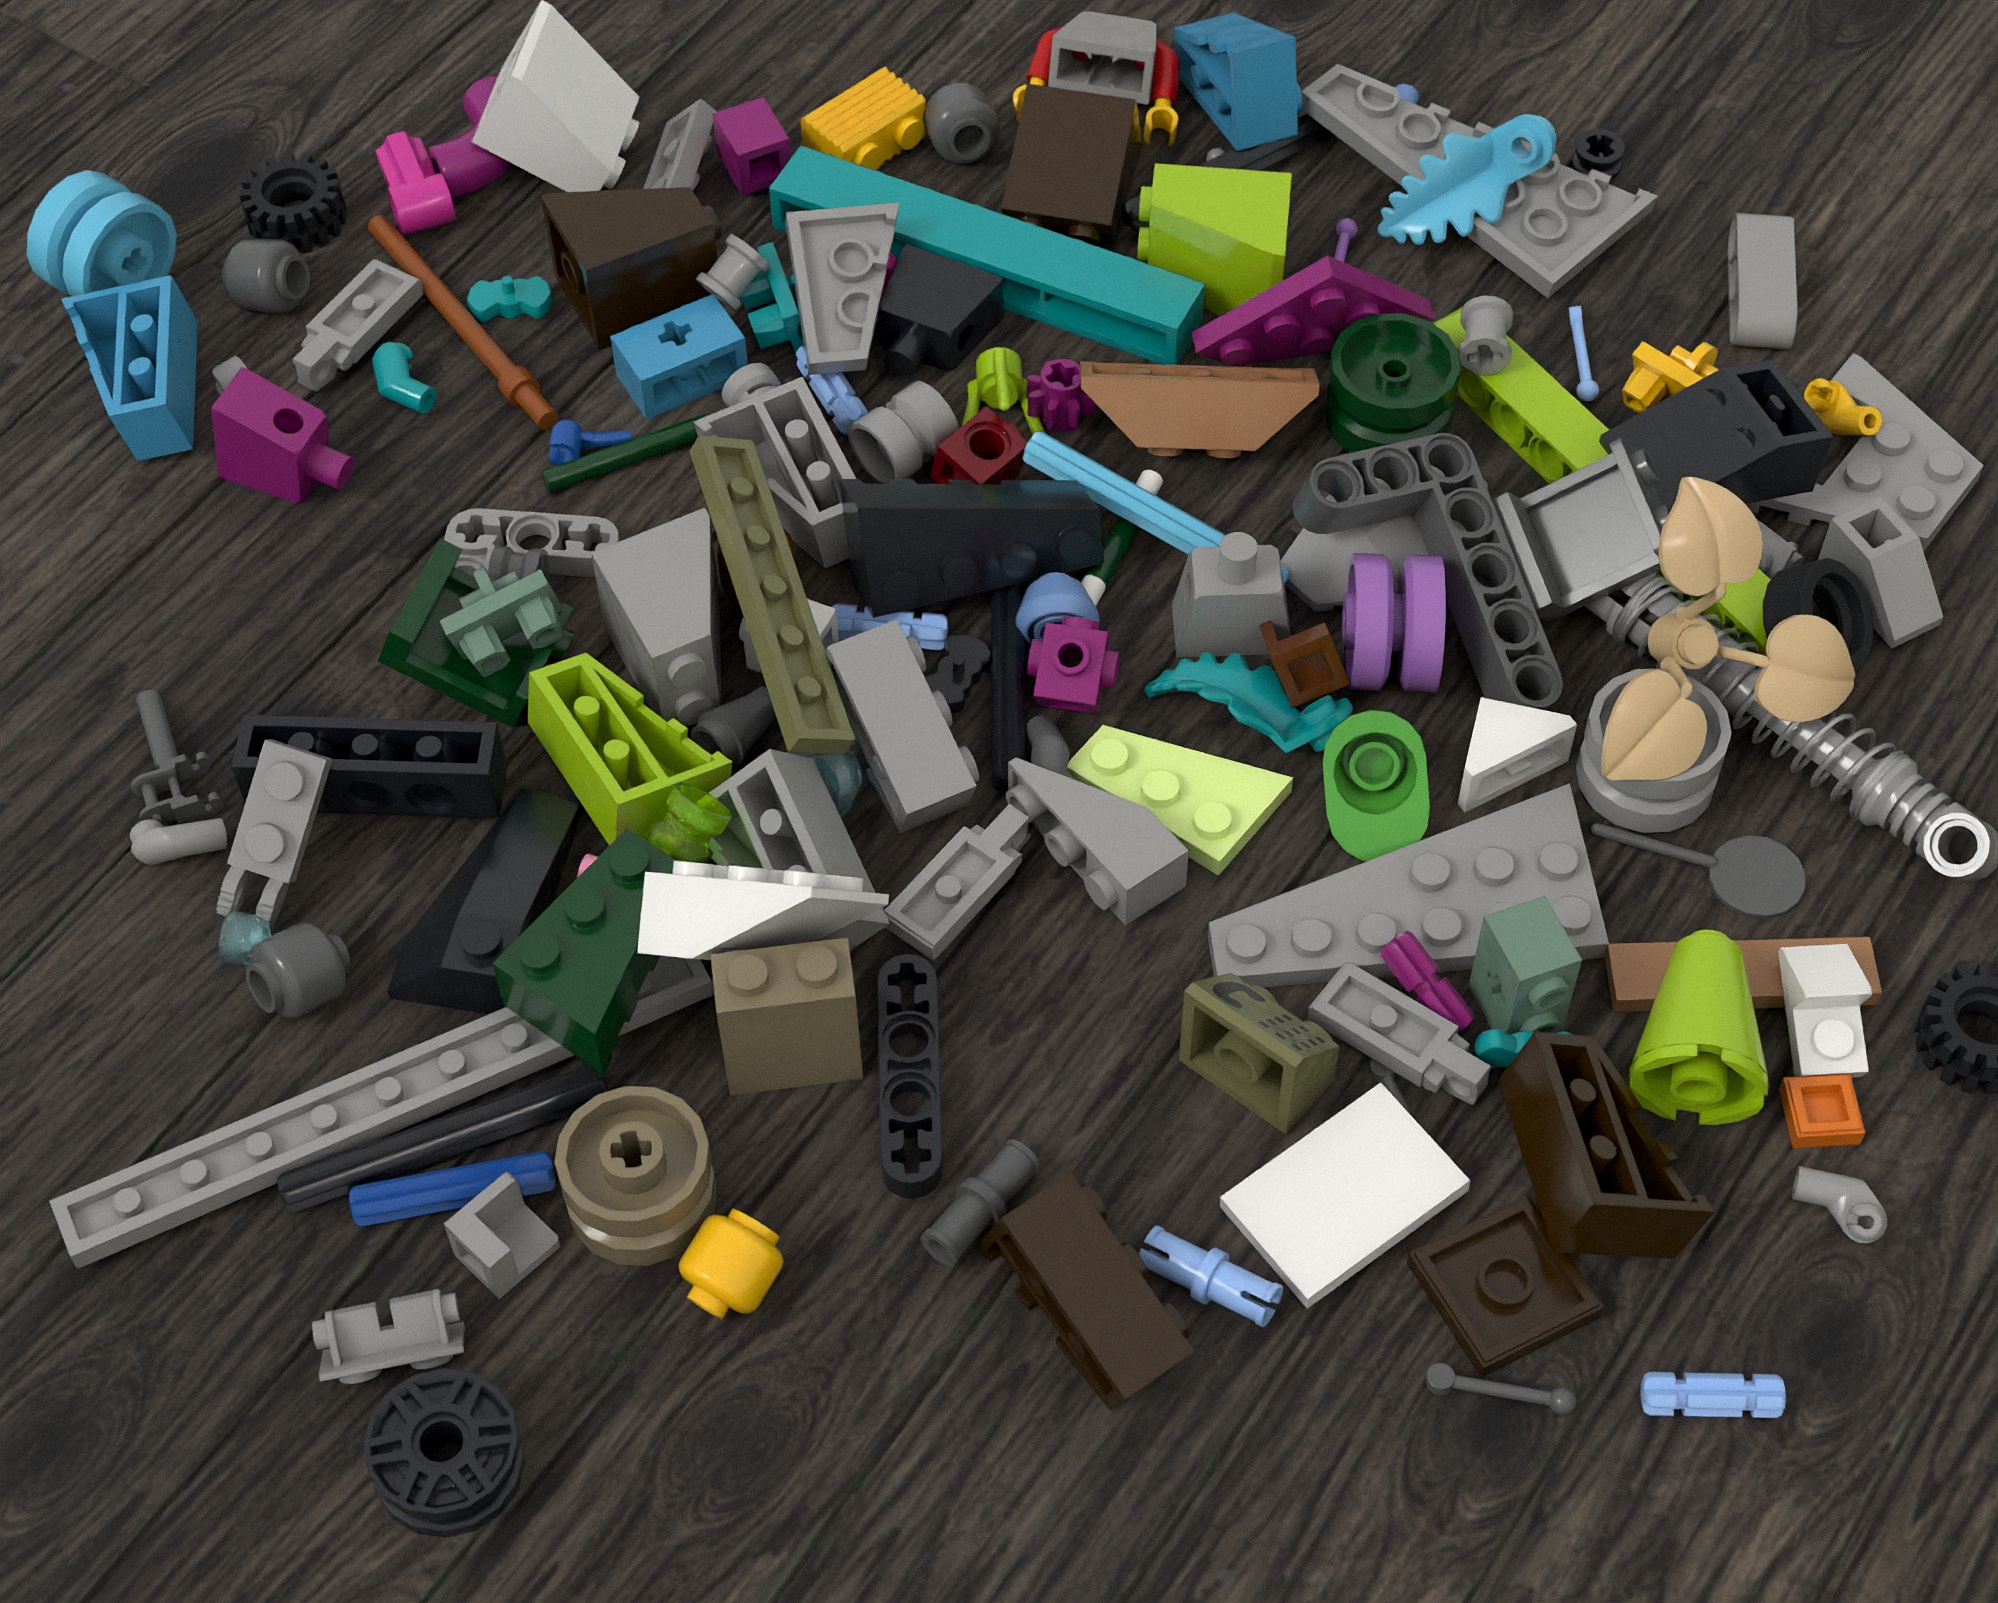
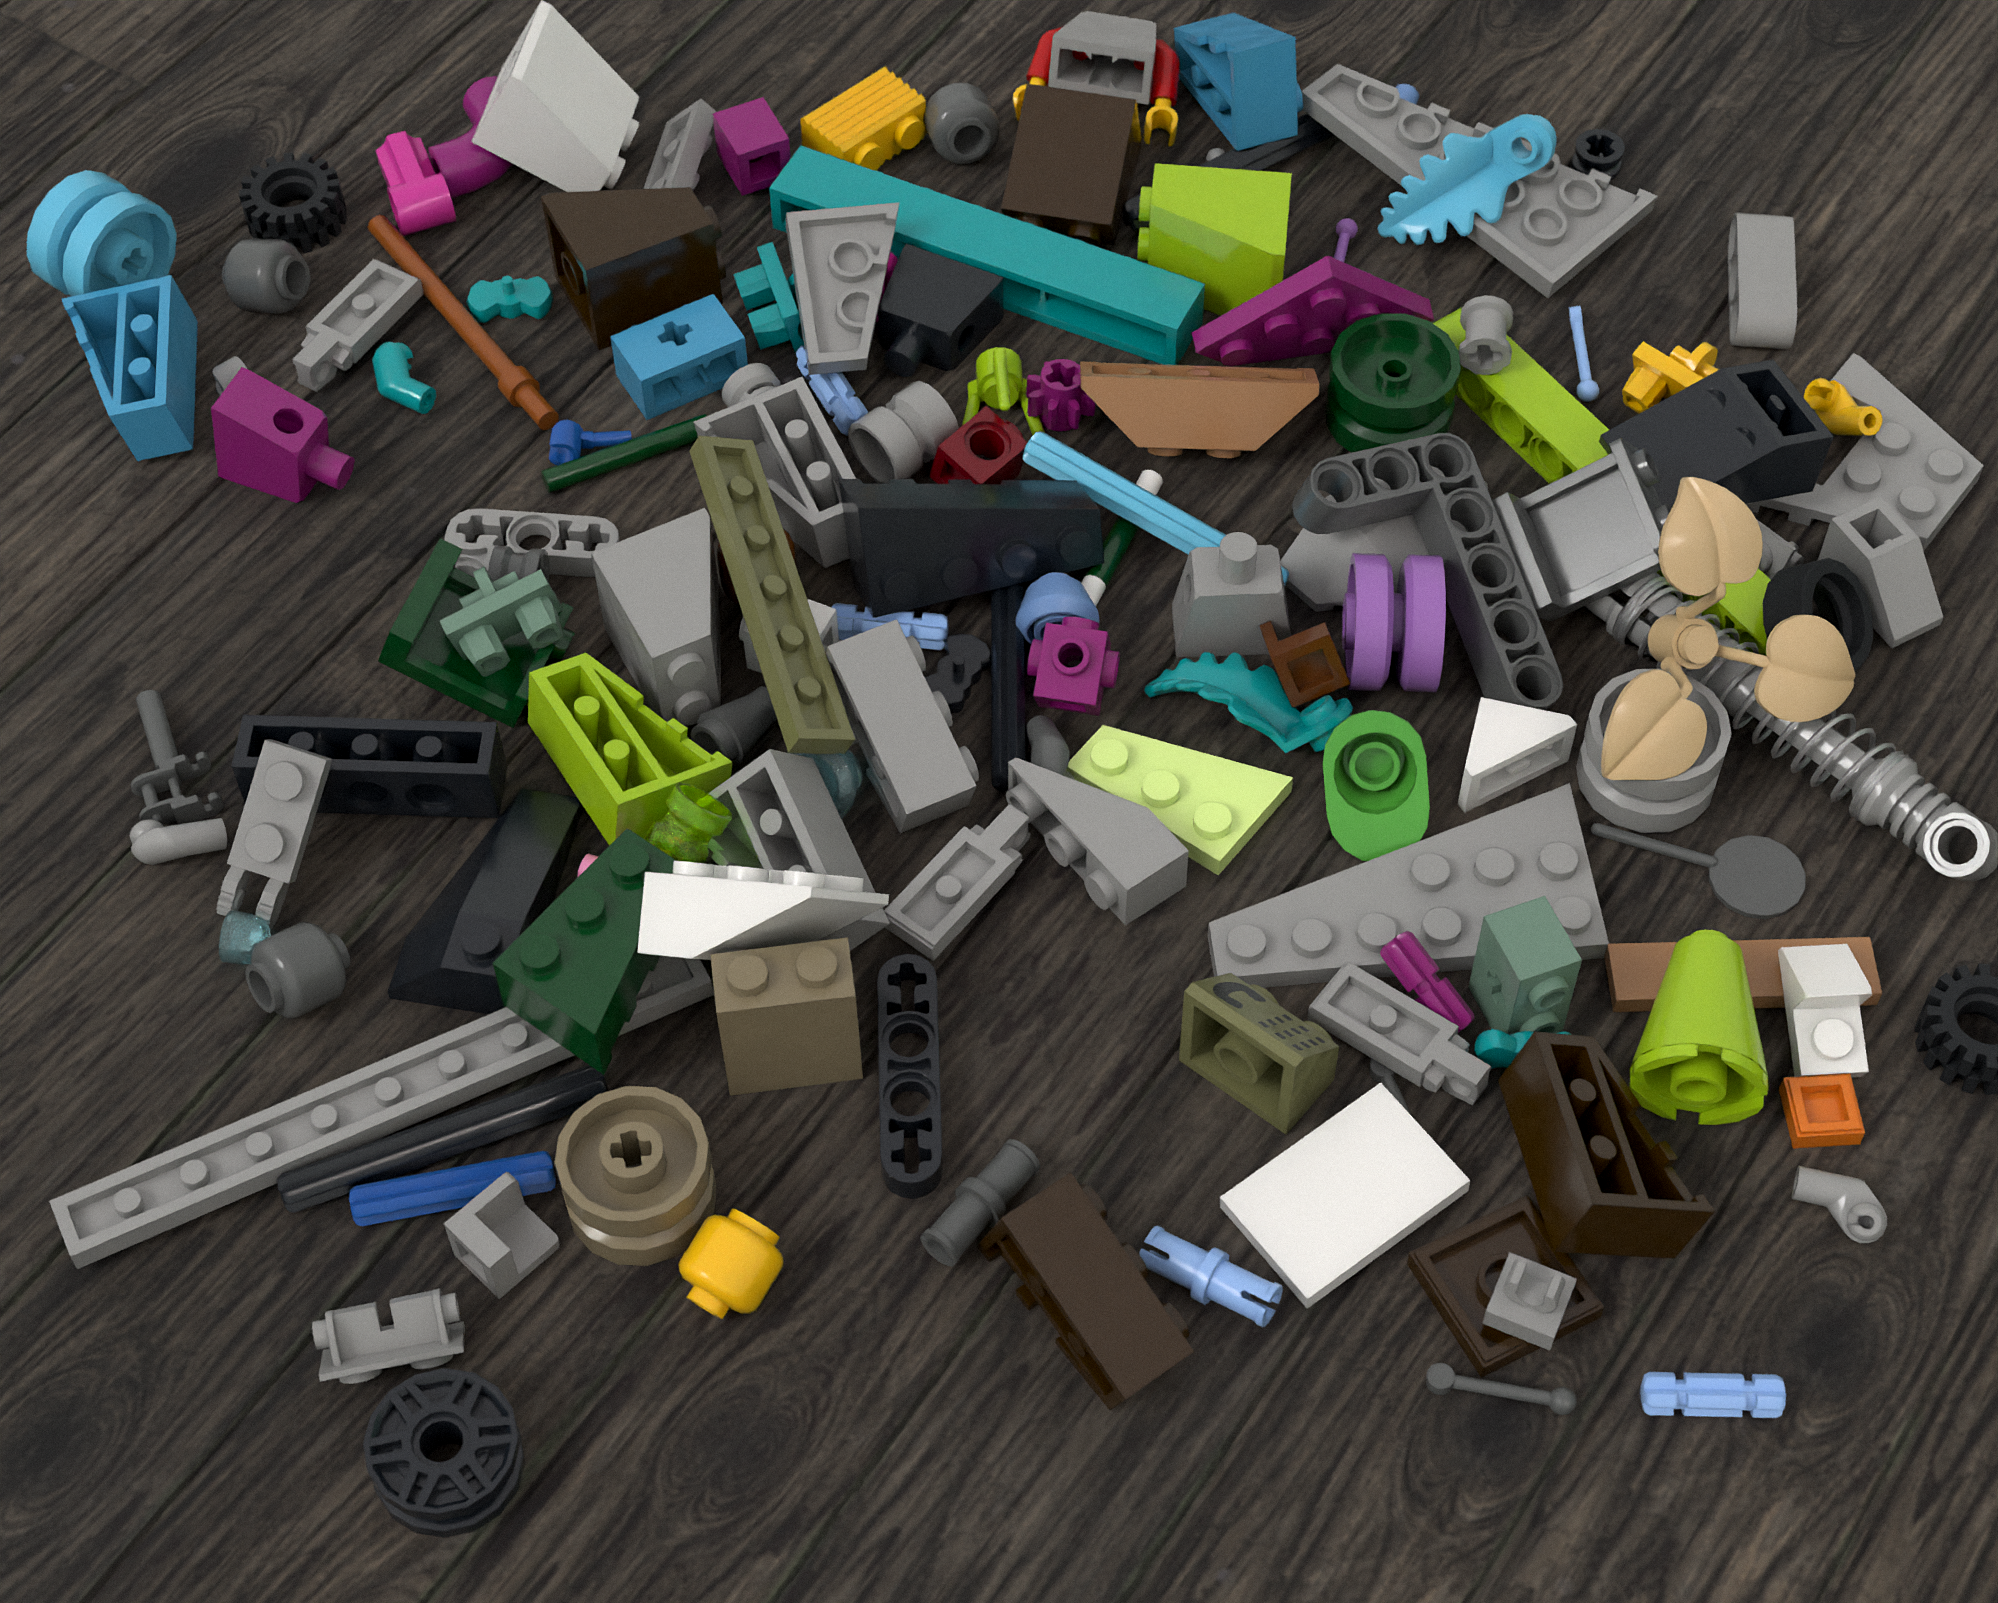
light grey bush [695,234,771,311] -> none
none -> light grey tile [1482,1252,1577,1350]

